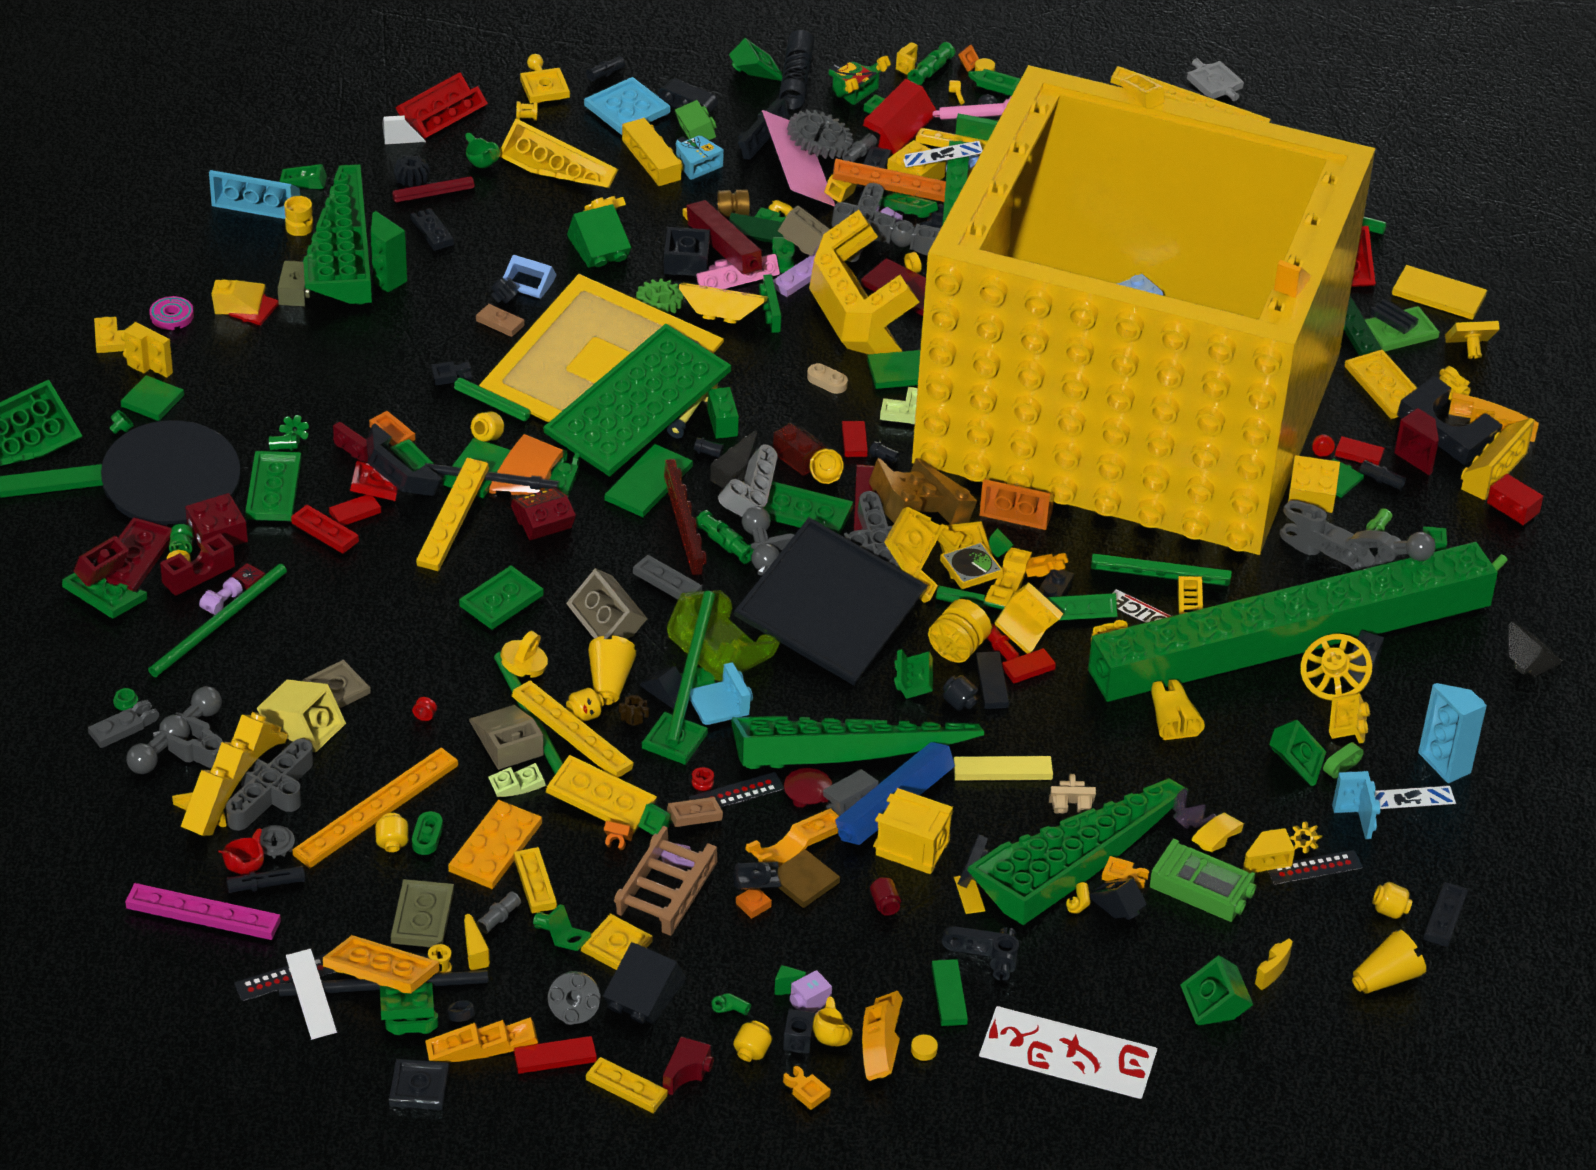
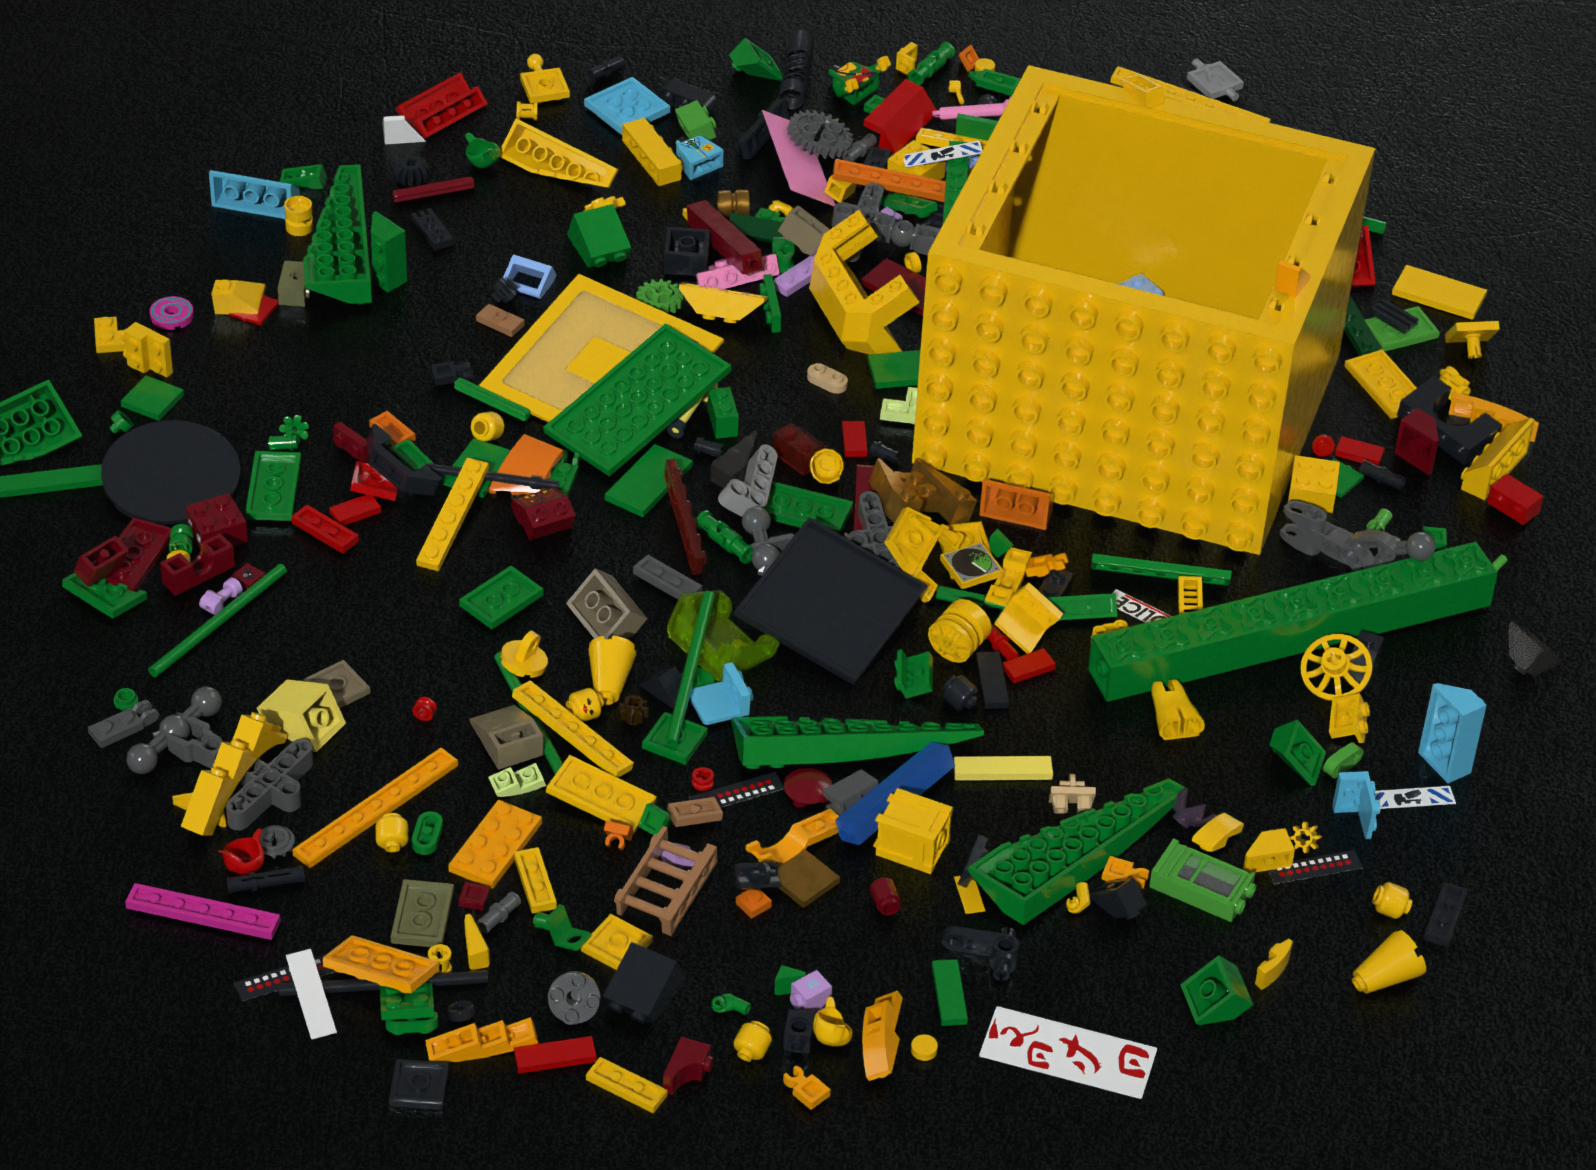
none -> dark red tile [458,882,490,911]

